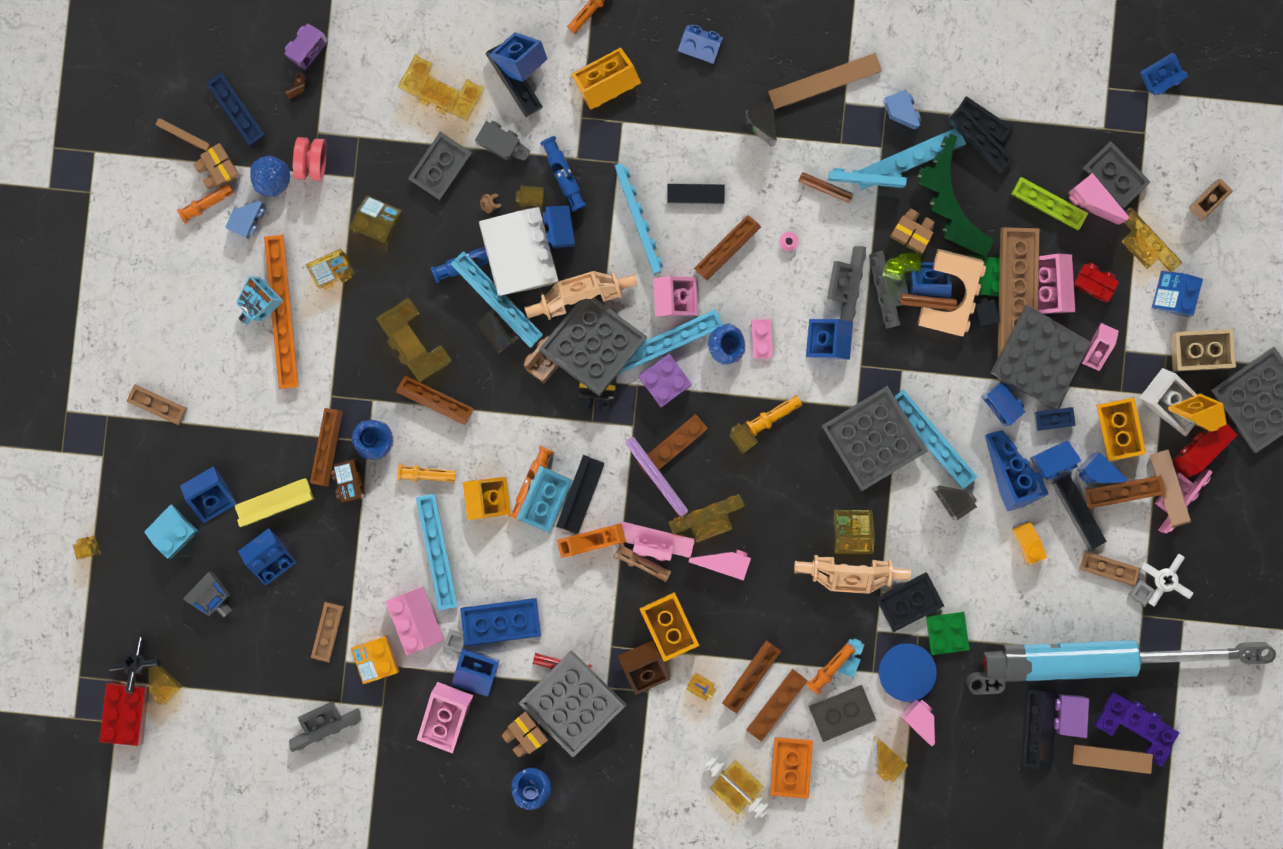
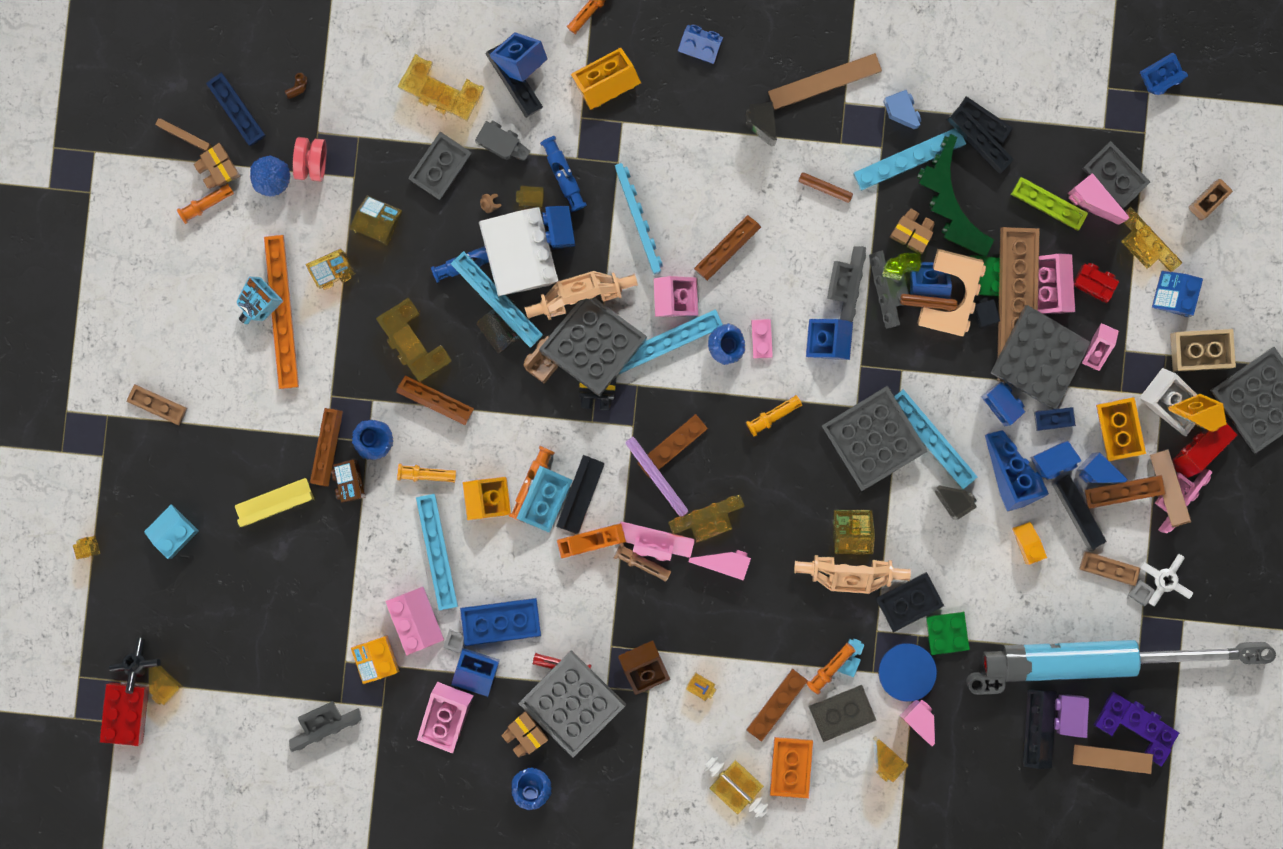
blue slope [180,467,237,523] -> none
dark grey torso [183,571,232,618] -> none
medium blue slope [225,201,265,239] -> none
blue slope [238,528,297,585] -> none
medium lavender slope [284,23,328,71] -> none
medium nougat tile [311,602,344,663] -> none
medium lavender brick [638,353,692,408] -> none
light orange brick [640,592,699,662] -> none
black tile [667,183,725,204] -> none
dark orange plate [722,641,781,714] -> none
clear yellow brick [728,423,758,454] -> none
bright pink plate [779,232,798,251] -> none
medium azure plate [828,168,907,188] -> none

